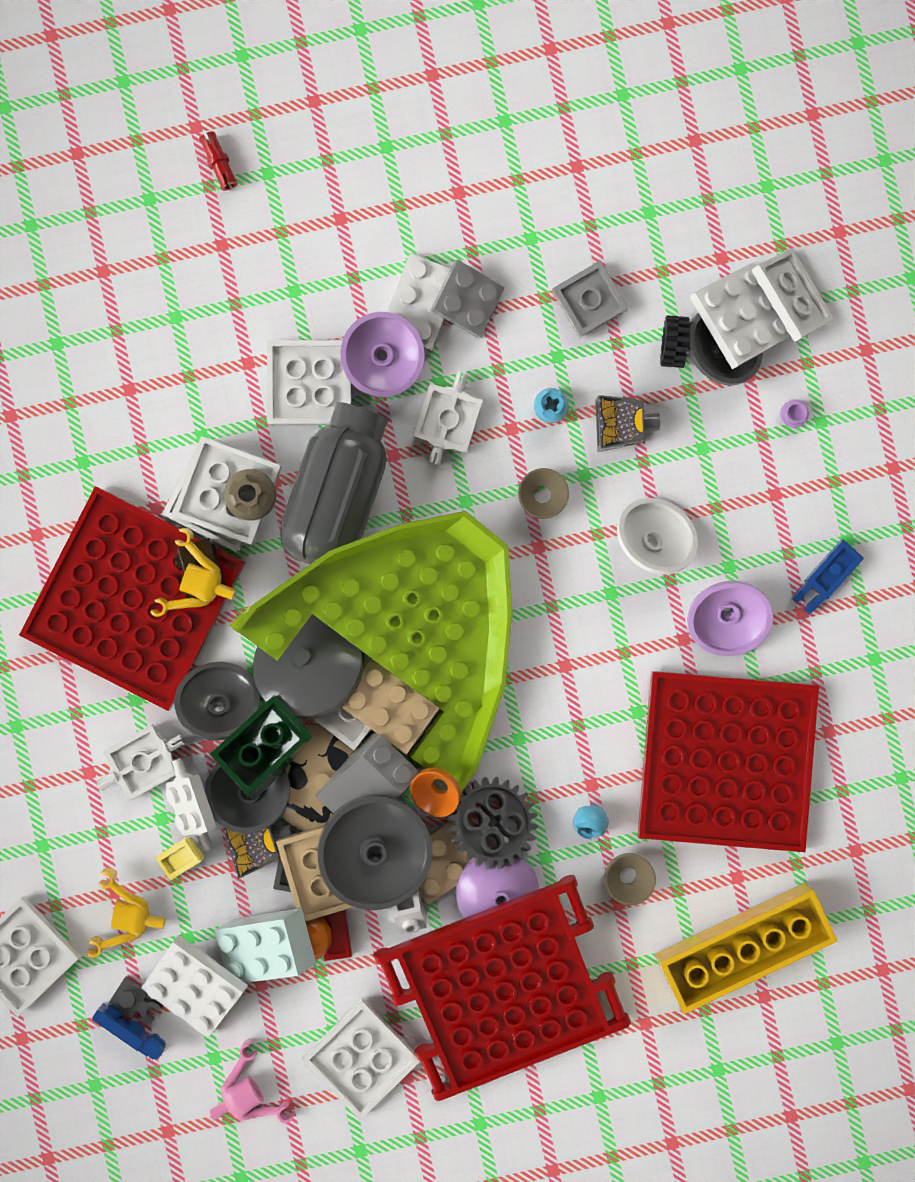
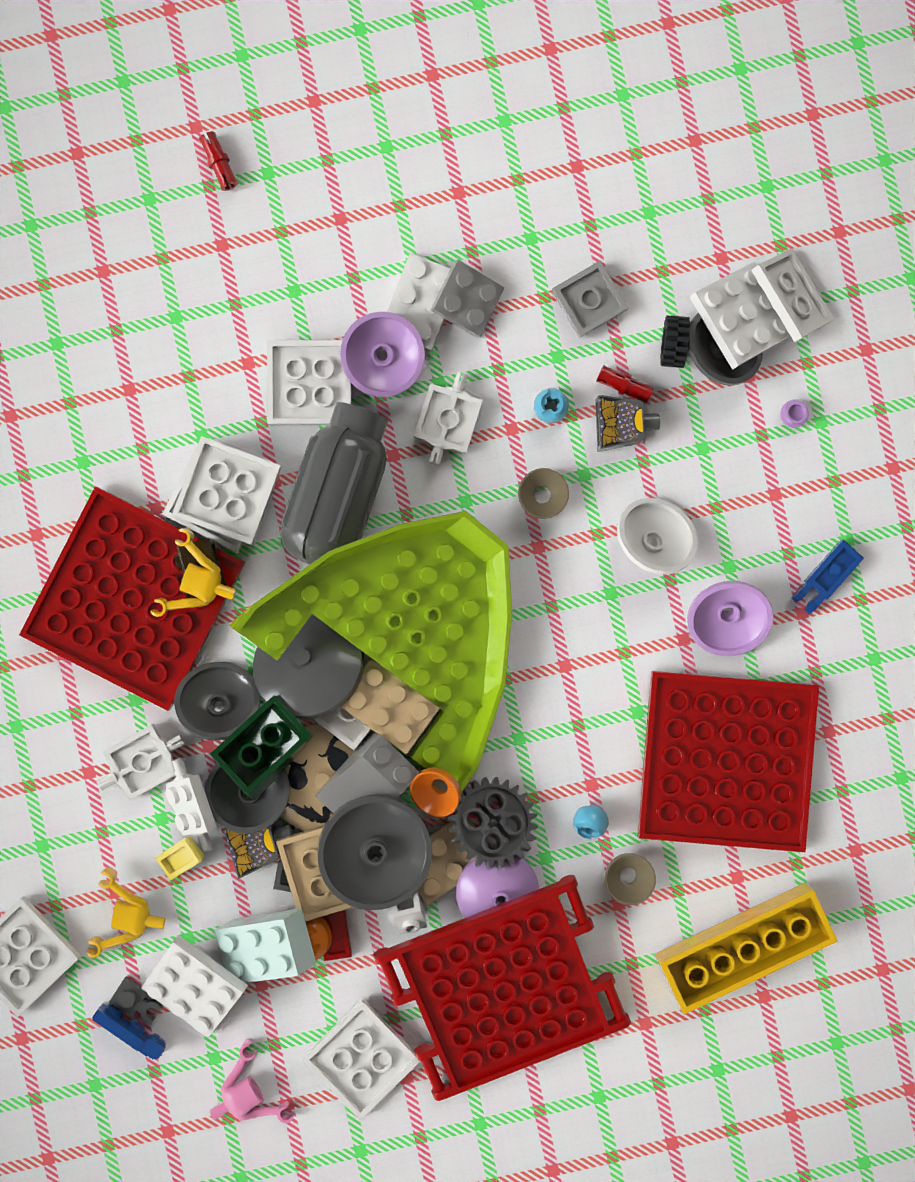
dark tan piece [224,469,276,521] -> none
none -> red pin [596,365,654,404]

